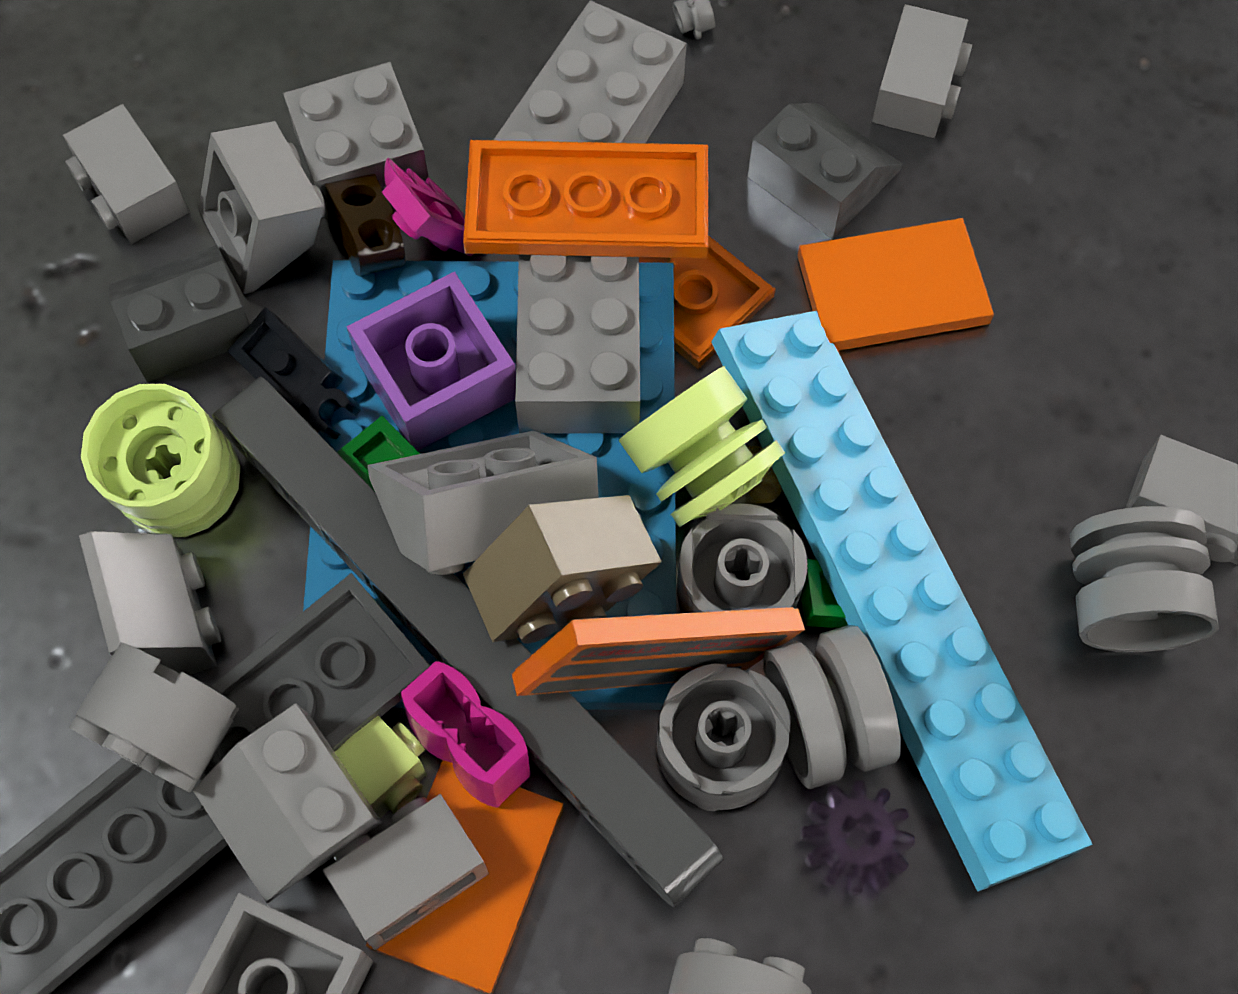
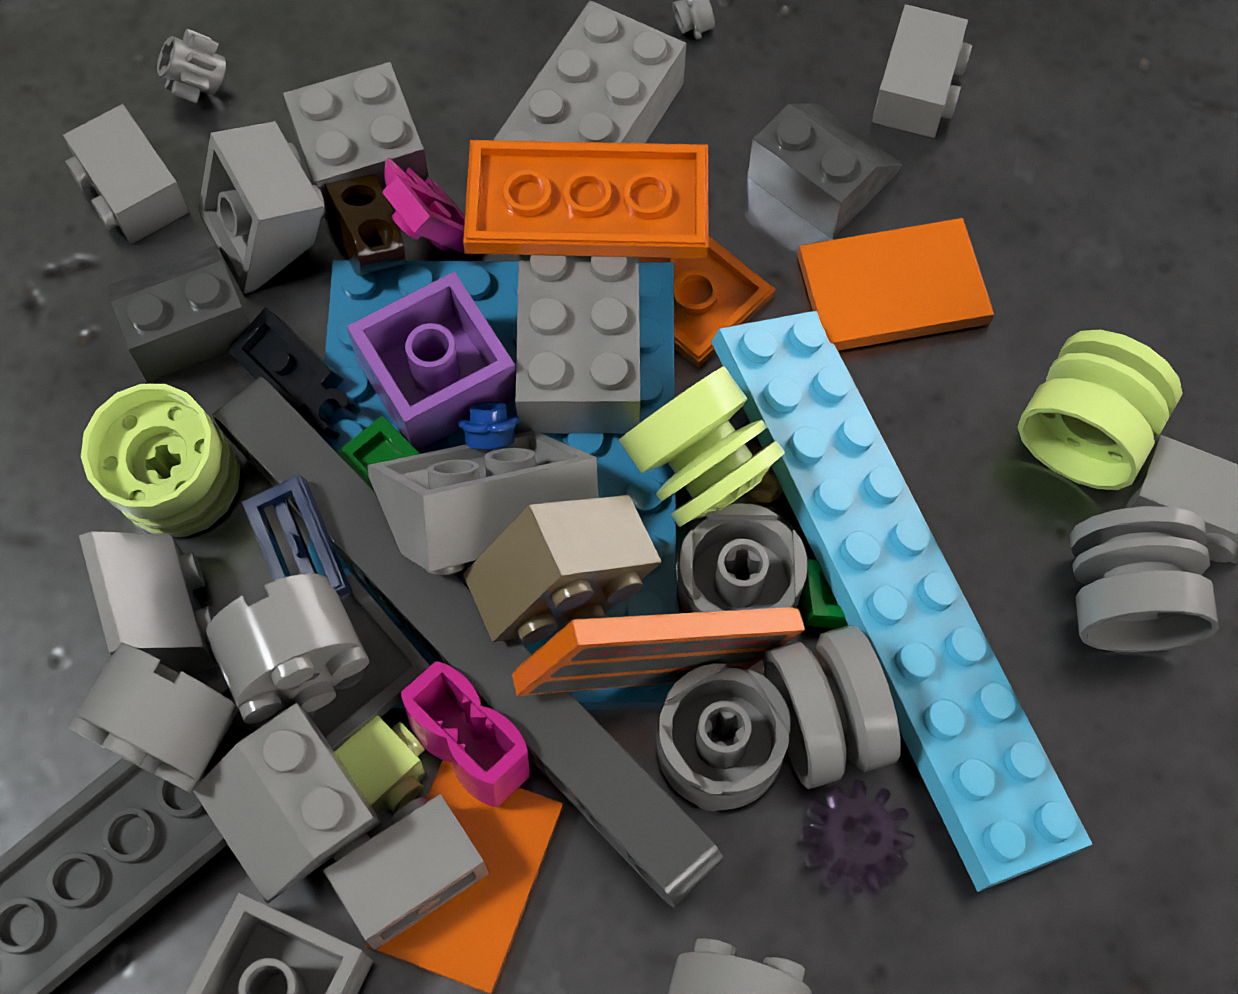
none -> light grey gear [157,29,226,103]
none -> light grey brick [206,573,369,724]
none -> dark blue tile [242,474,352,597]
none -> blue plate [458,402,520,449]
none -> yellowish green wheel [1017,329,1183,490]

